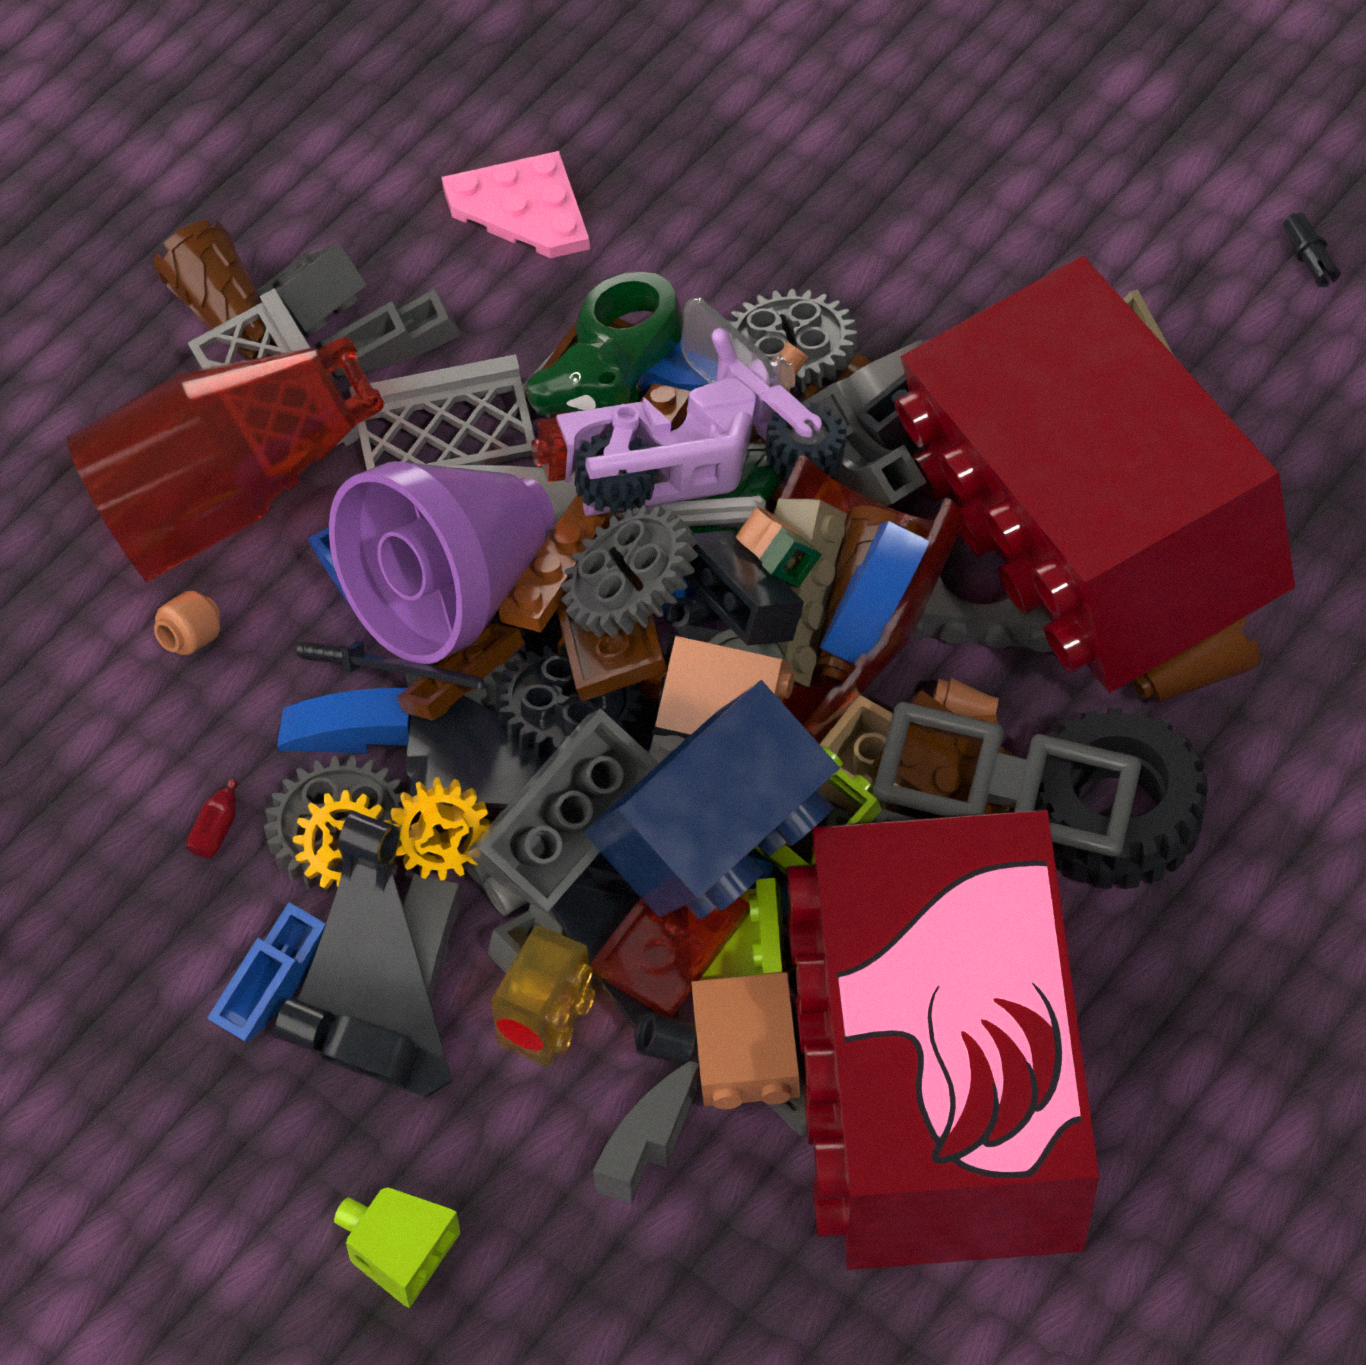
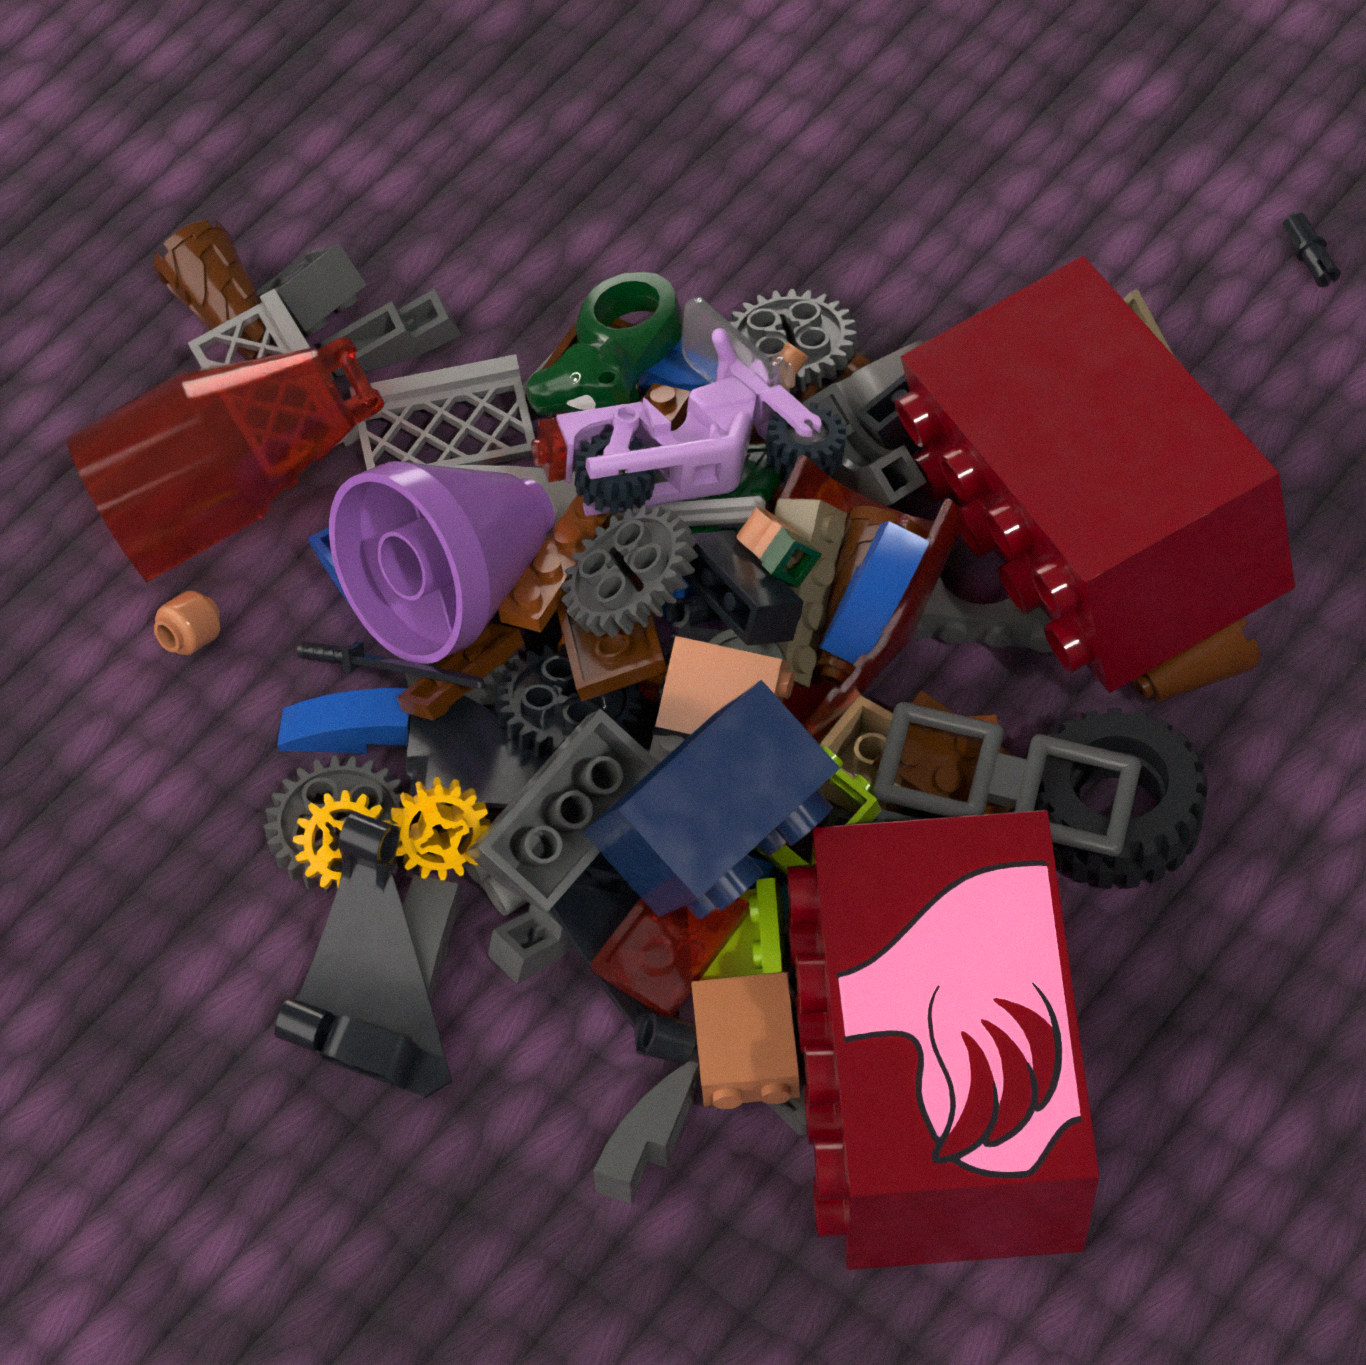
dark red piece [186,779,238,858] -> none
blue slope [207,902,326,1043] -> none
lime torso [334,1187,460,1308] -> none
bright pink plate [442,151,590,258] -> none
clear yellow brick [491,924,595,1068] -> none
nougat cone [932,677,999,717] -> none

